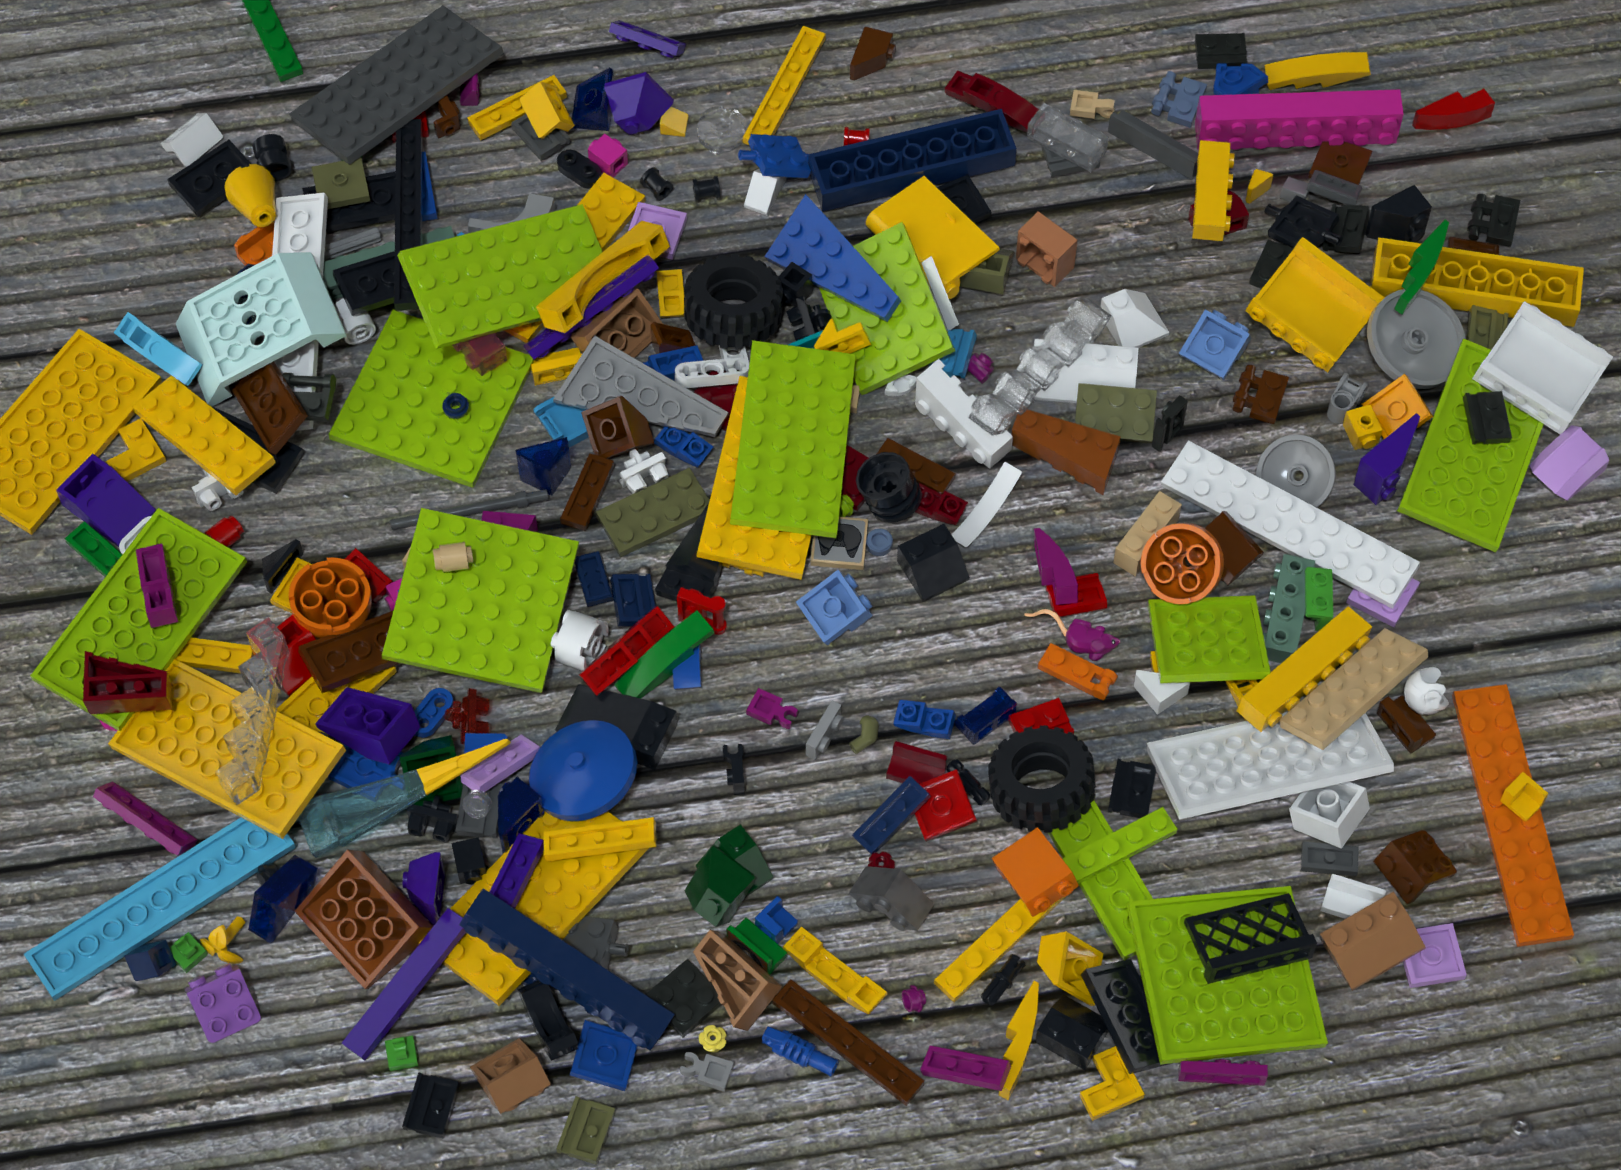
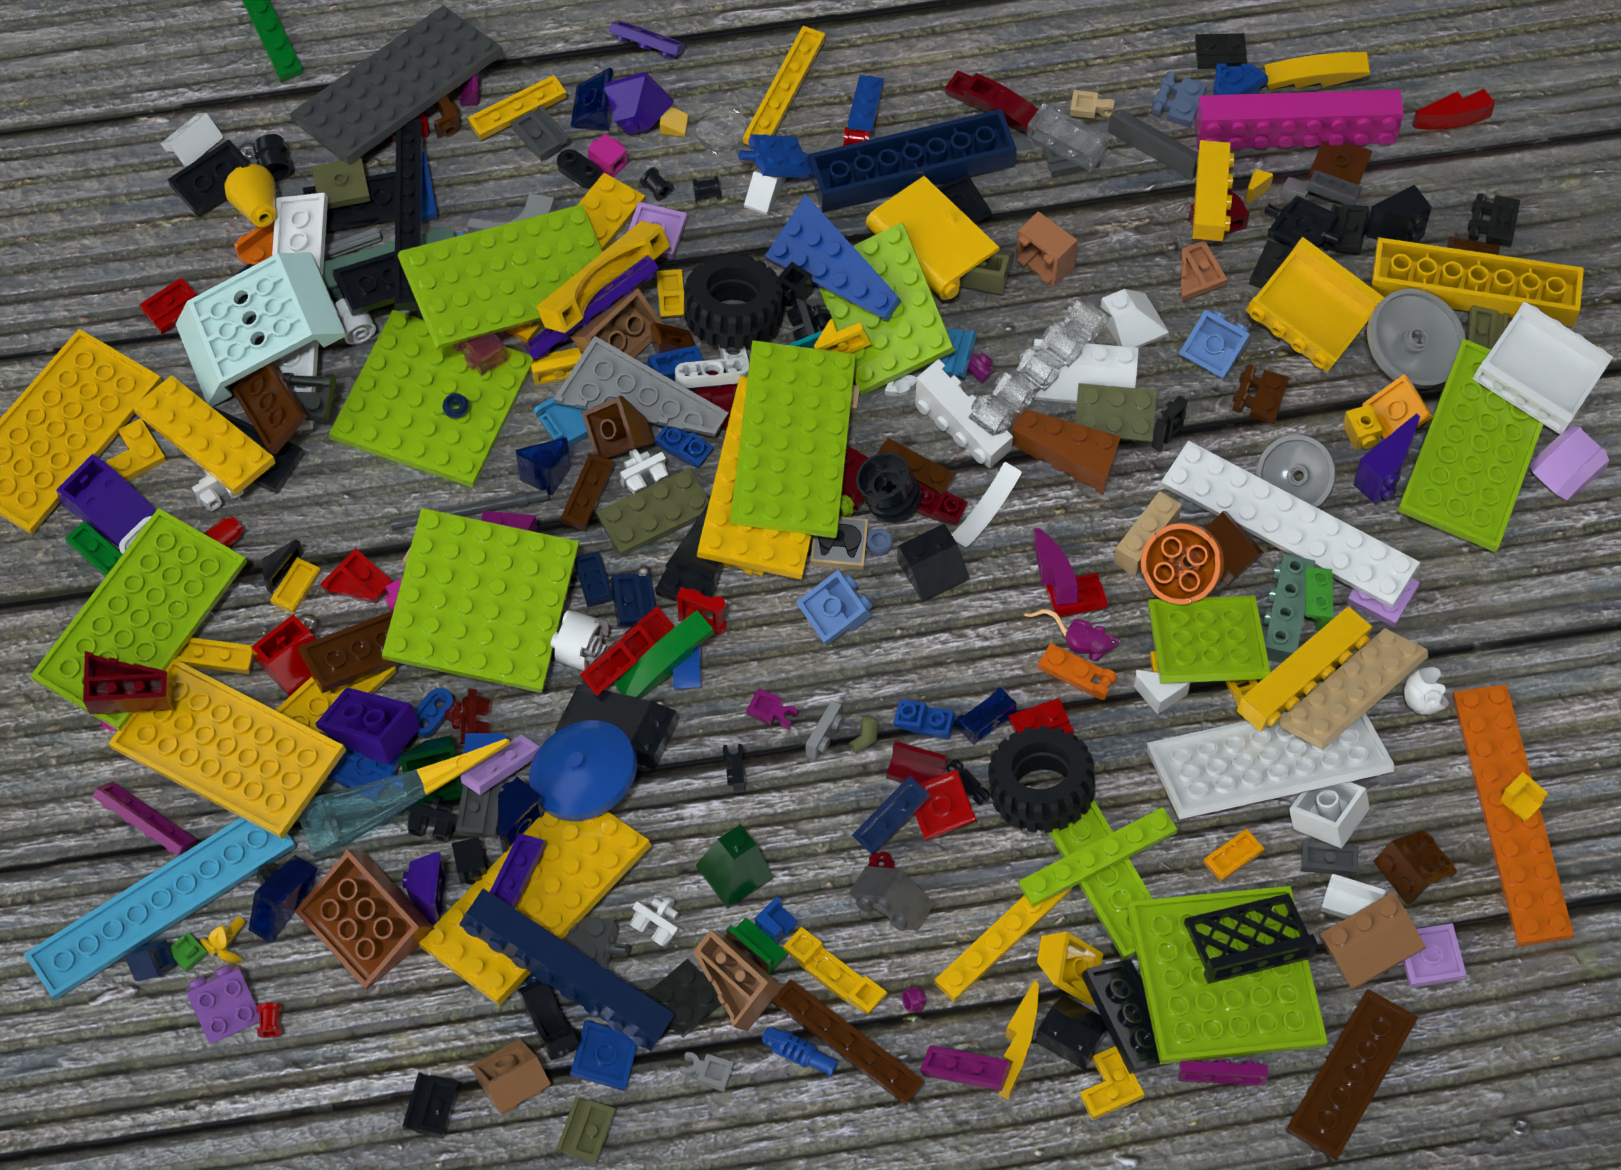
medium azure slope [114,312,202,386] -> none
magenta slope [136,543,178,628] -> none
clear brick [215,617,289,805] -> none
orange cylinder [288,557,372,638] -> none
dark purple tile [342,908,466,1061] -> none
bright green tile [385,1035,418,1071] -> none
tan brick [433,542,473,572] -> none
clear tile [462,790,492,819] -> none
yellow panel [520,82,575,139] -> none
yellow plate [544,817,657,861] -> none
dark green slope [684,845,757,927] -> none
light yellow plate [699,1025,727,1053] -> none
reddish brown slope [850,27,896,81] -> none
white sticker [921,256,959,330] -> none
black axle [981,954,1025,1006] -> none
orange panel [992,827,1079,917] -> none
black plate [1108,758,1156,818] -> none
light grey piece [1327,373,1369,424] -> none
reddish brown panel [1377,695,1436,754] -> none
green slope [1394,219,1449,315] -> none
pearl dark grey plate [1463,391,1512,444] -> none
none -> red plate [139,277,197,334]
none -> red bush [256,1002,282,1038]
none -> white hips [630,897,684,948]
none -> blue plate [848,75,884,131]
none -> nougat wing [1181,240,1227,302]
none -> light orange plate [1203,828,1265,883]
none -> reddish brown plate [1285,989,1418,1161]

